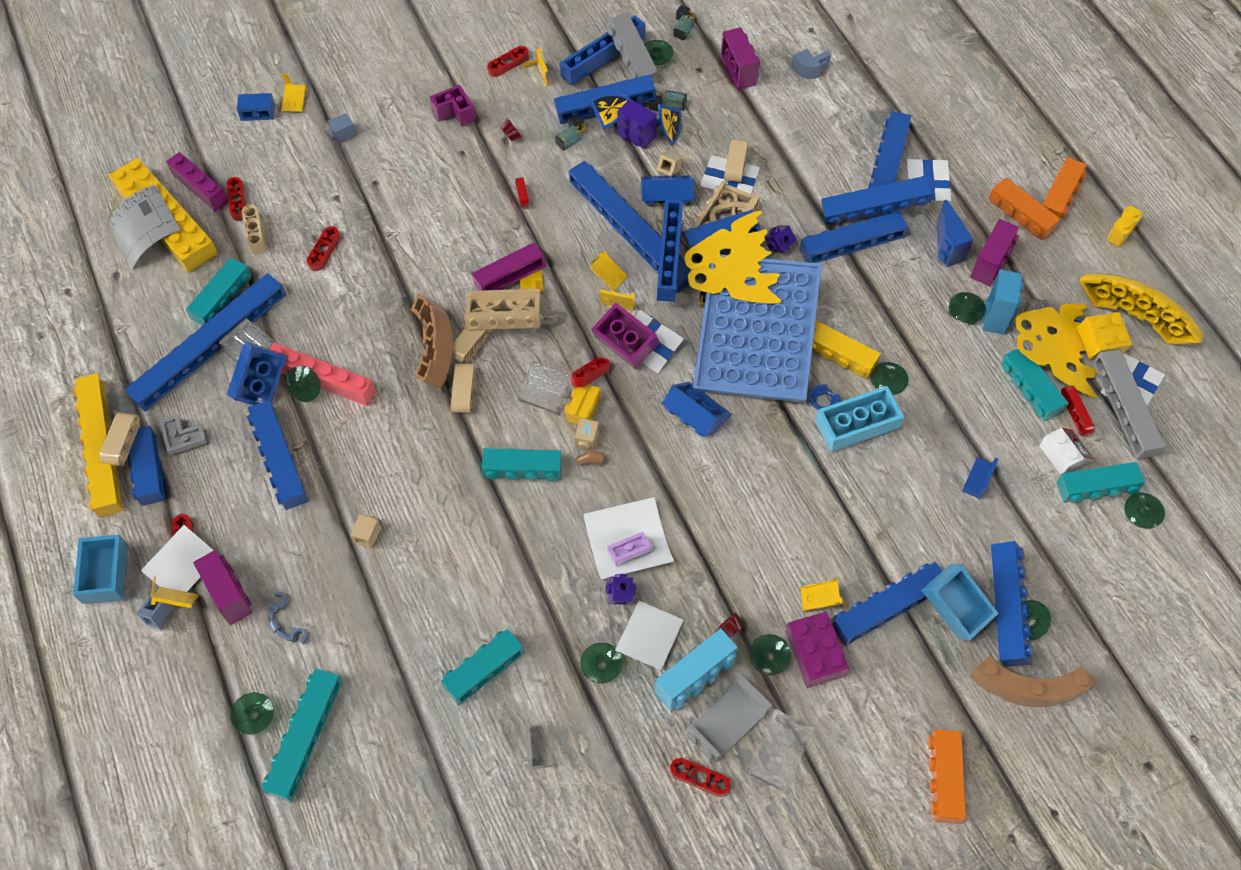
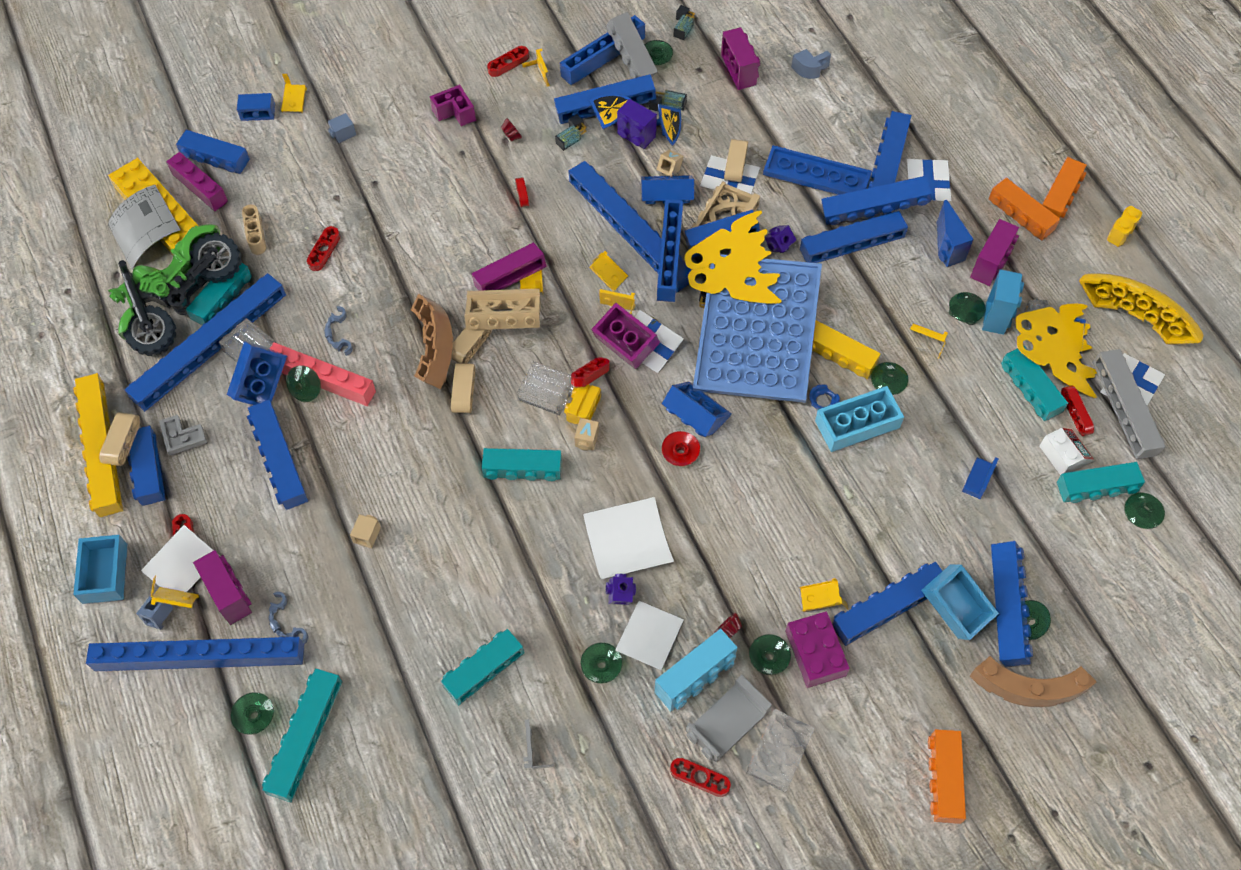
red beam [226,177,246,221] -> none
medium nougat arm [576,450,606,466] -> none
lavender plate [607,532,652,566] -> none
yellow brick [1077,312,1133,360] -> none
none -> blue brick [86,637,304,672]
none -> piece [108,224,242,356]
none -> blue brick [176,130,250,174]
none -> sand blue piece [324,306,353,356]
none -> red dish [662,431,700,466]
none -> blue plate [763,145,872,195]
none -> yellow piece [910,323,948,359]

